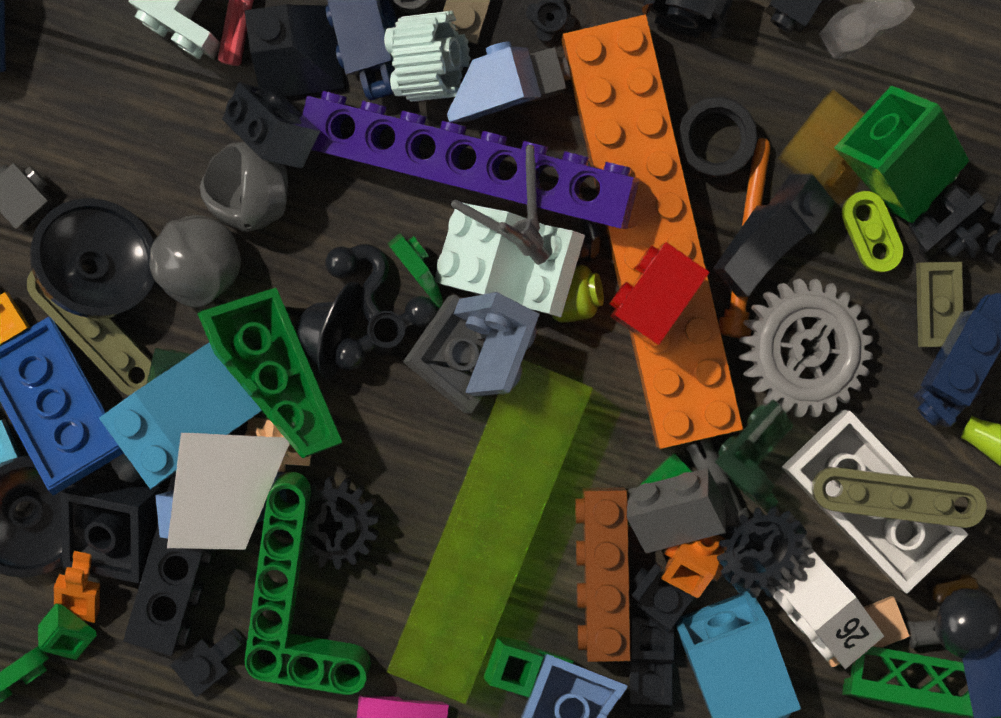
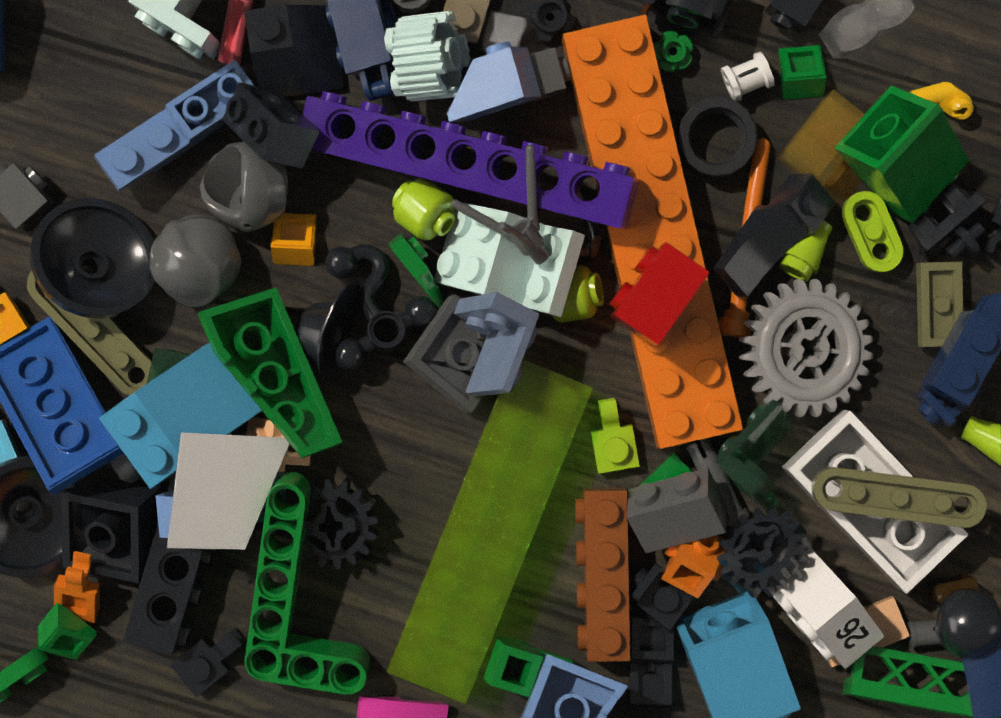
none -> medium blue slope [94,60,254,193]
none -> light orange slope [271,213,317,266]
none -> lime head [392,178,455,241]
none -> clear smoke slope [476,10,528,54]
none -> lime plate [590,397,640,474]
none -> green plate [653,31,693,73]
none -> white bush [721,51,775,102]
none -> green slope [778,45,826,100]
none -> lime cone [779,220,832,282]
none -> yellow arm [910,82,974,120]

